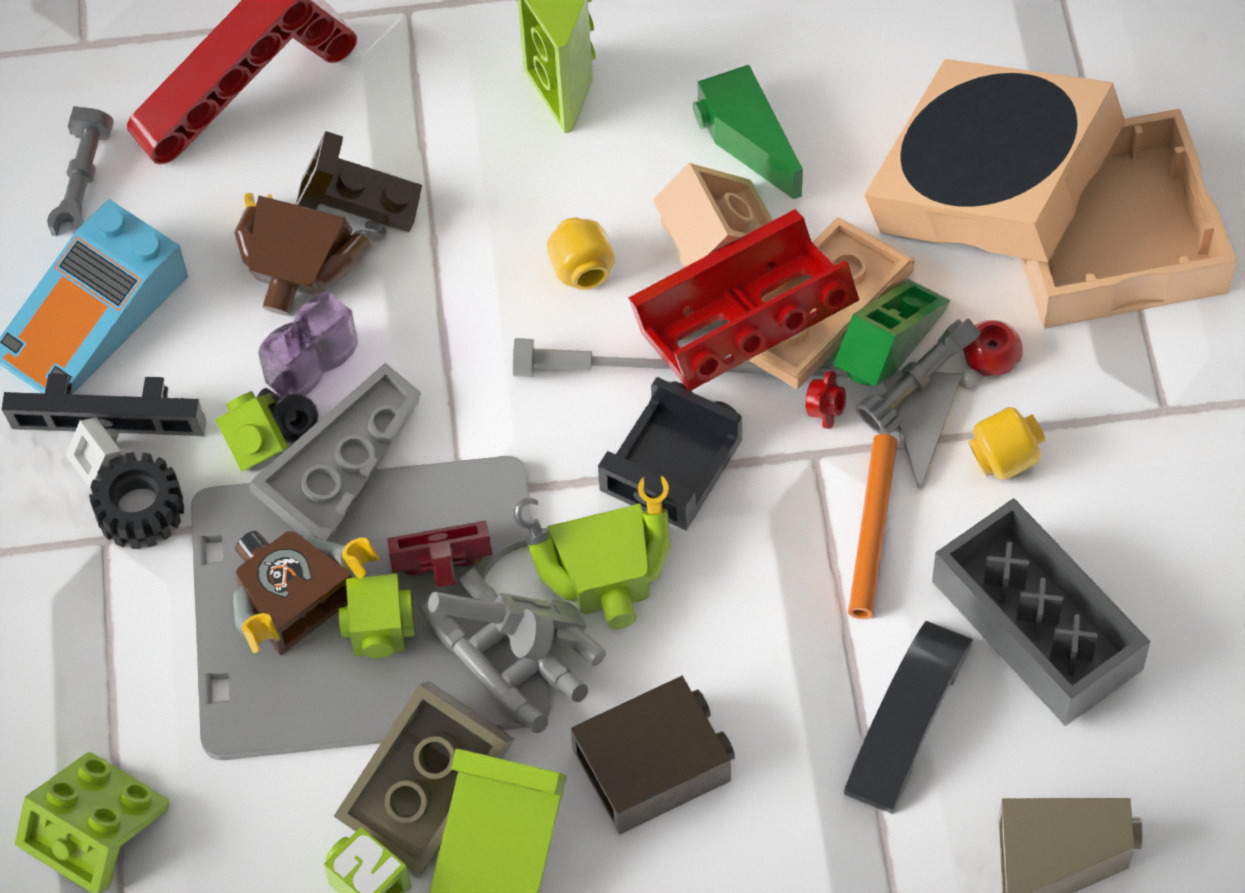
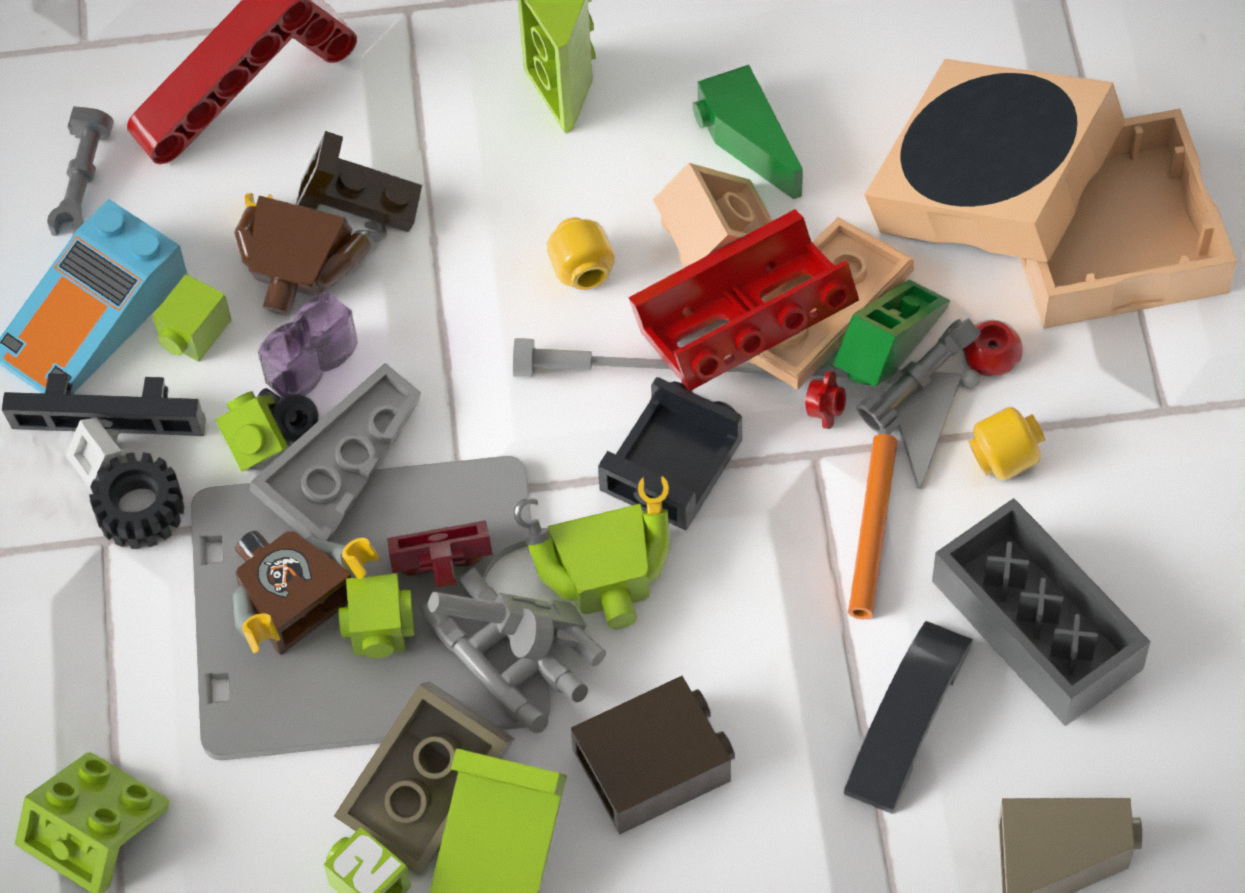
none -> lime brick [152,274,232,362]

